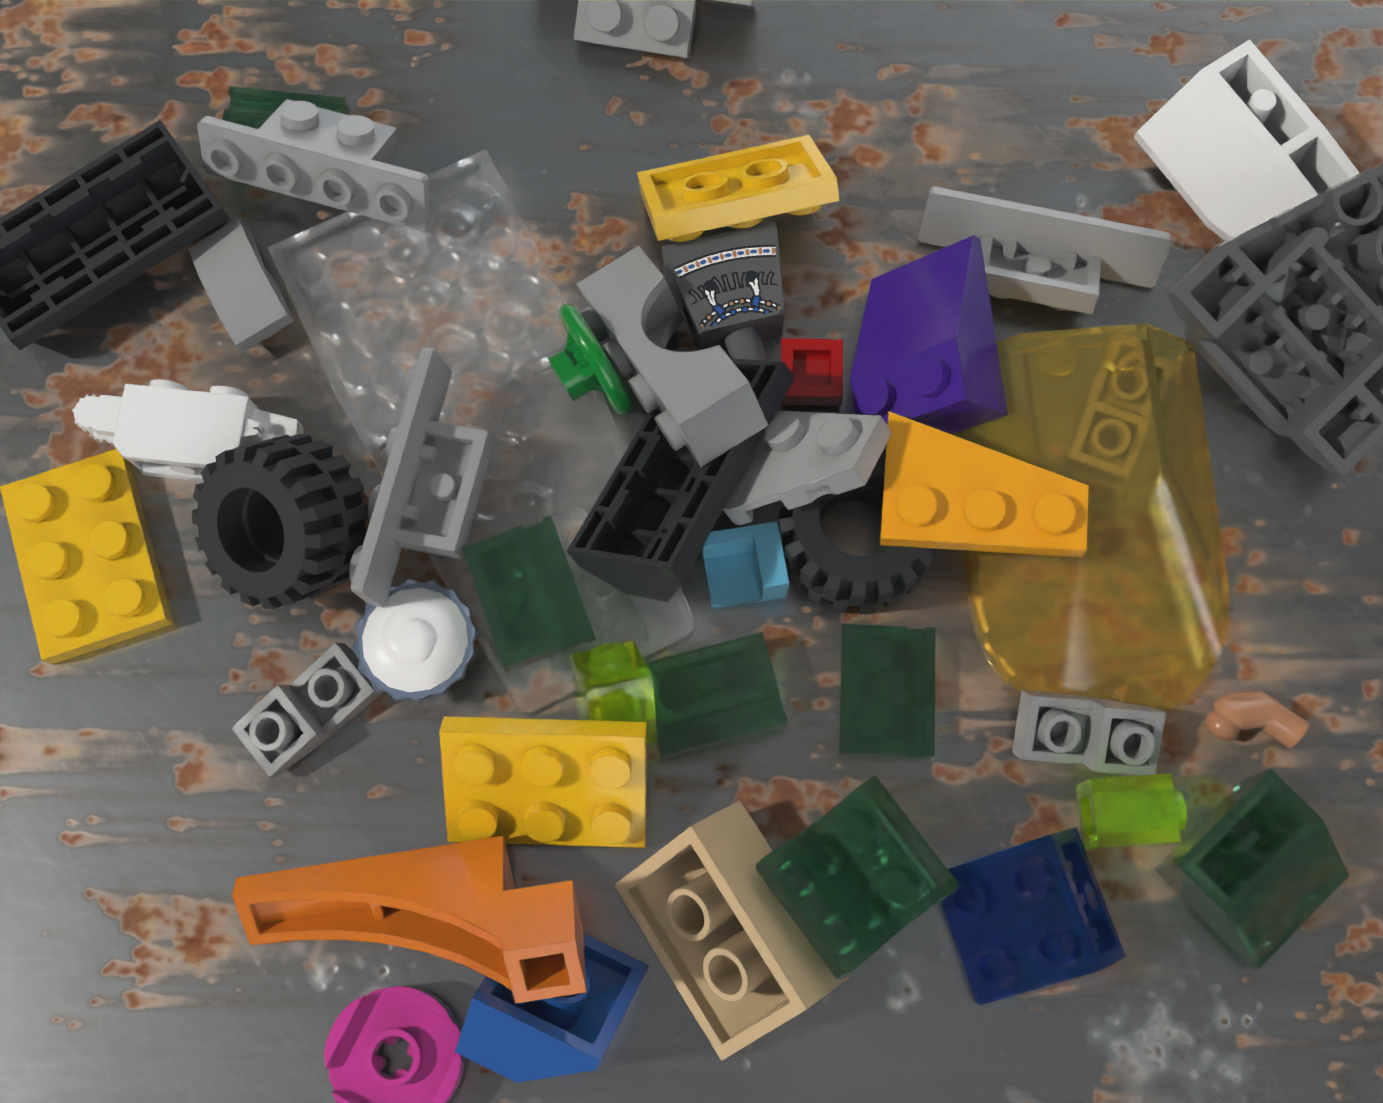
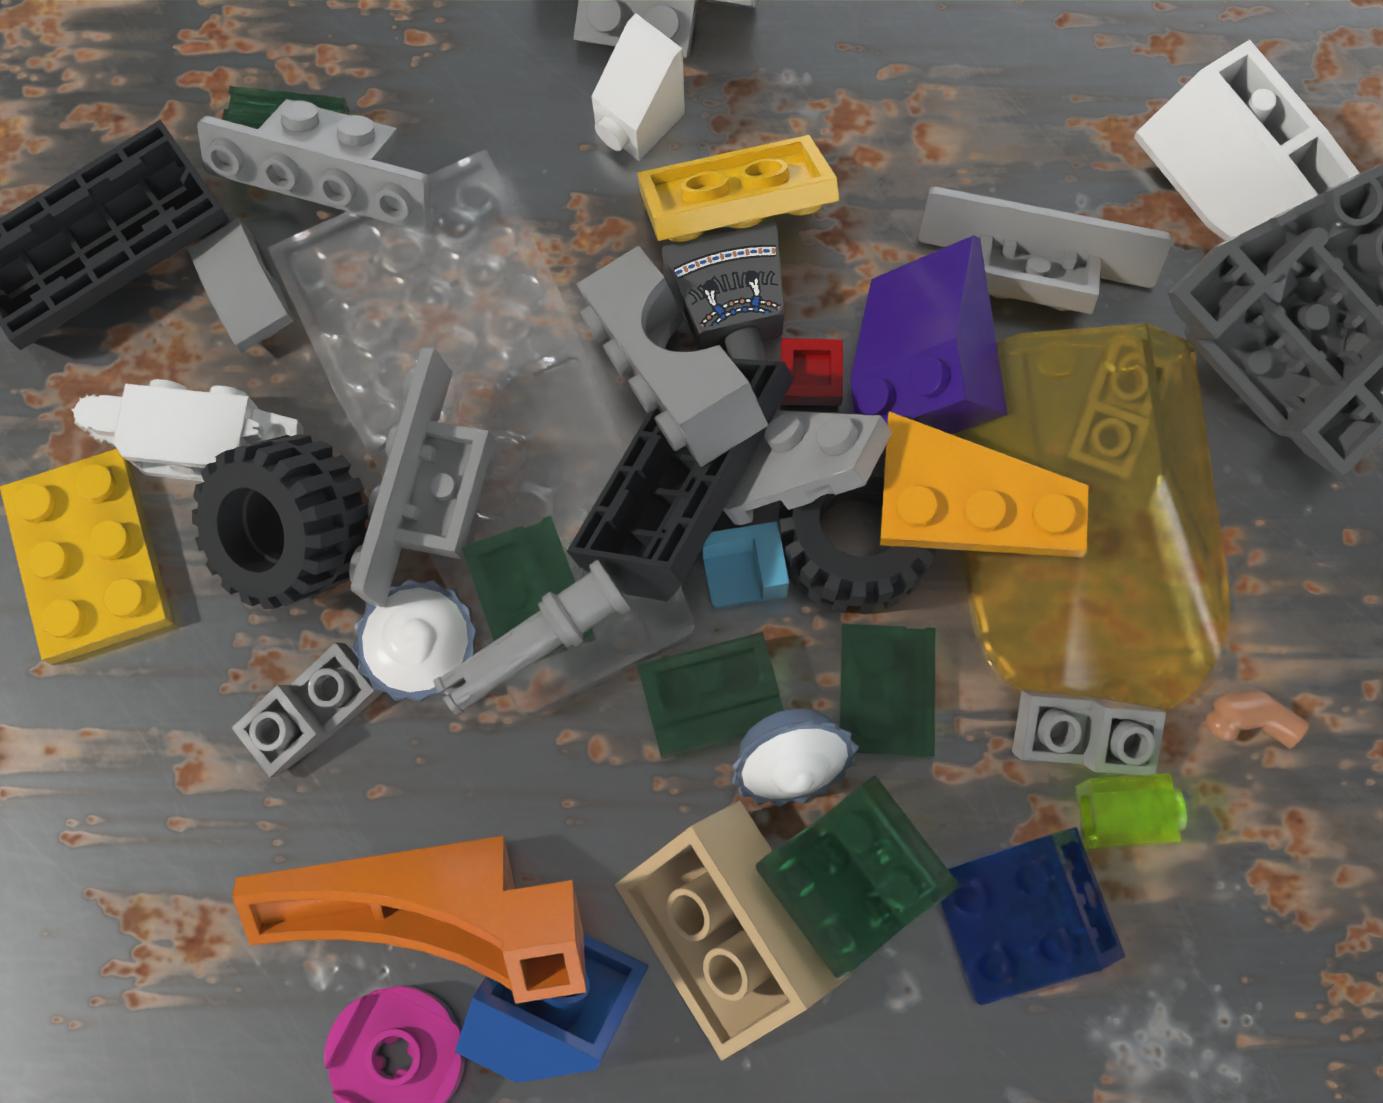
yellow plate [439,716,647,848] -> none
green piece [547,303,632,415] -> none
clear neon green brick [570,640,658,743] -> none
clear green slope [1154,769,1349,970] -> none
none -> light grey pin [433,560,631,716]
none -> white slope [591,13,685,161]
none -> white piece [731,708,859,807]

